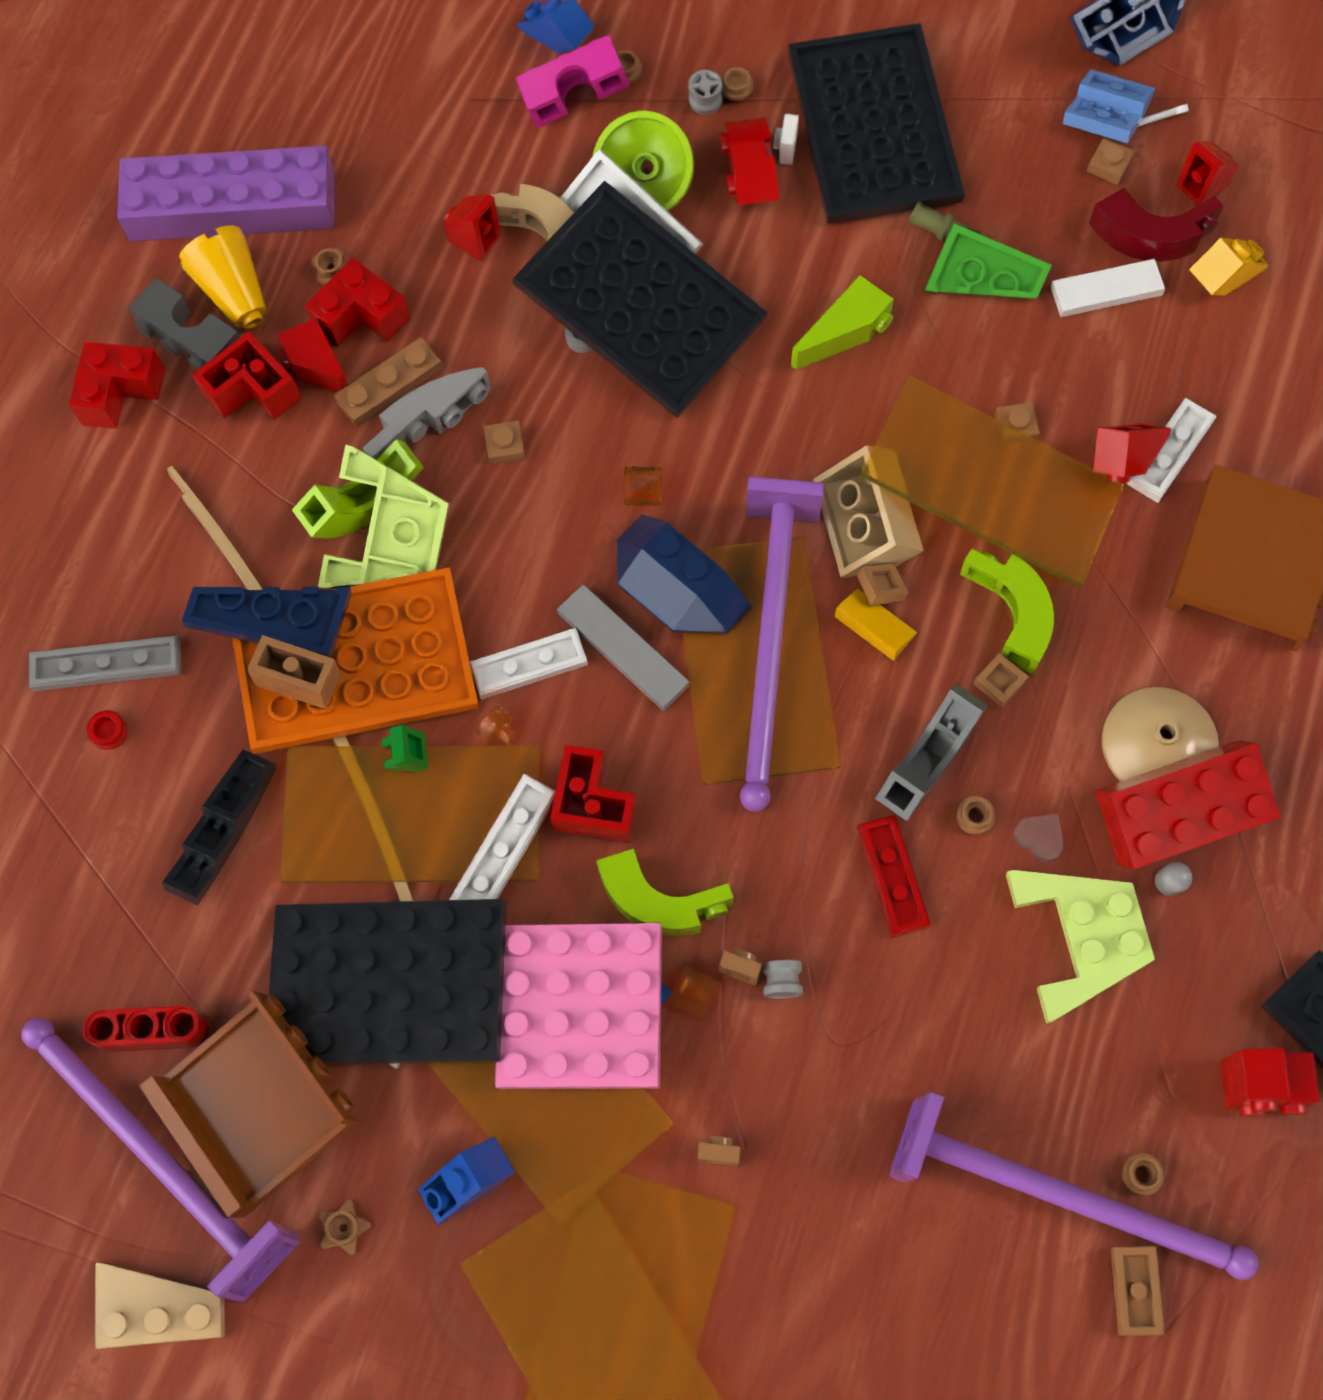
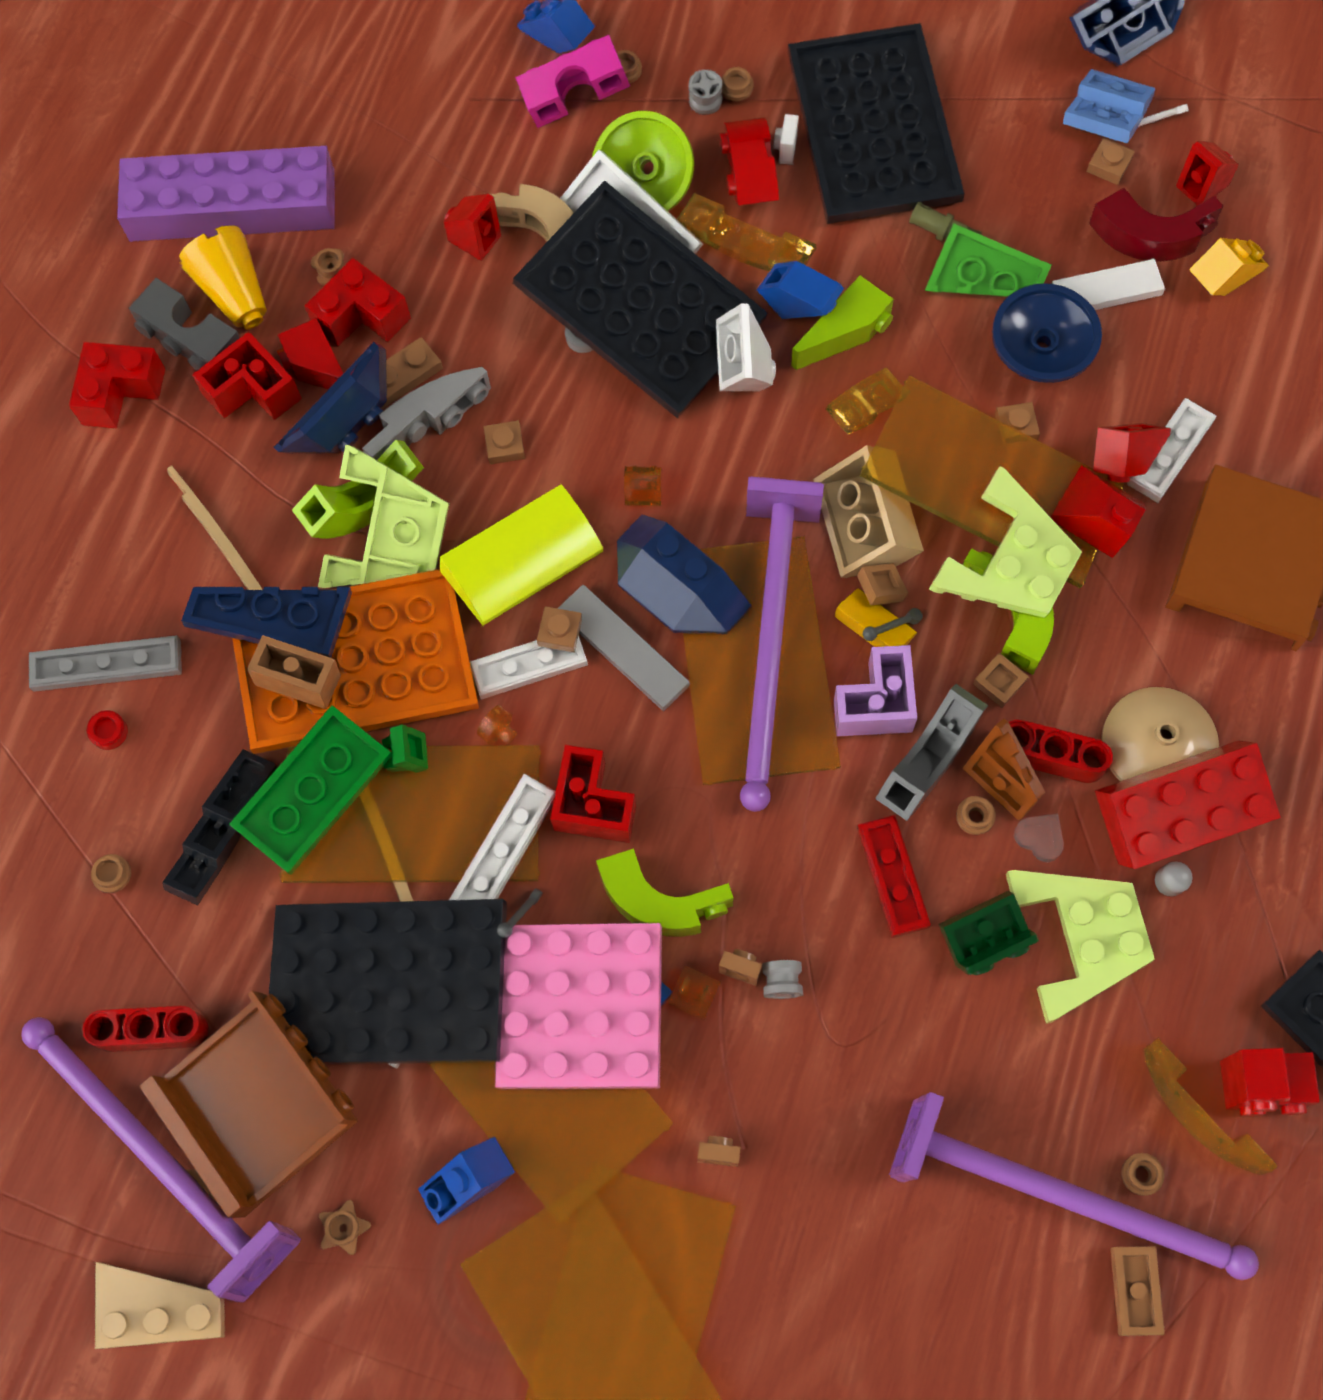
none -> medium nougat plate [91,854,131,893]
none -> green plate [229,705,392,875]
none -> dark blue wedge [274,342,387,454]
none -> neon yellow slope [440,484,603,626]
none -> dark grey hinge [497,888,543,938]
none -> medium nougat plate [537,606,582,653]
none -> clear yellow slope [677,193,816,272]
none -> white slope [716,304,776,391]
none -> blue slope [756,261,844,319]
none -> clear yellow slope [826,367,908,435]
none -> lavender brick [833,645,917,736]
none -> dark grey hinge [862,608,923,641]
none -> yellowish green wing [929,466,1082,618]
none -> dark green bracket [938,890,1039,975]
none -> dark orange wing [962,718,1045,821]
none -> dark blue dish [992,284,1102,383]
none -> red beam [1009,719,1113,783]
none -> red slope [1050,465,1146,558]
none -> clear yellow slope [1143,1038,1278,1175]

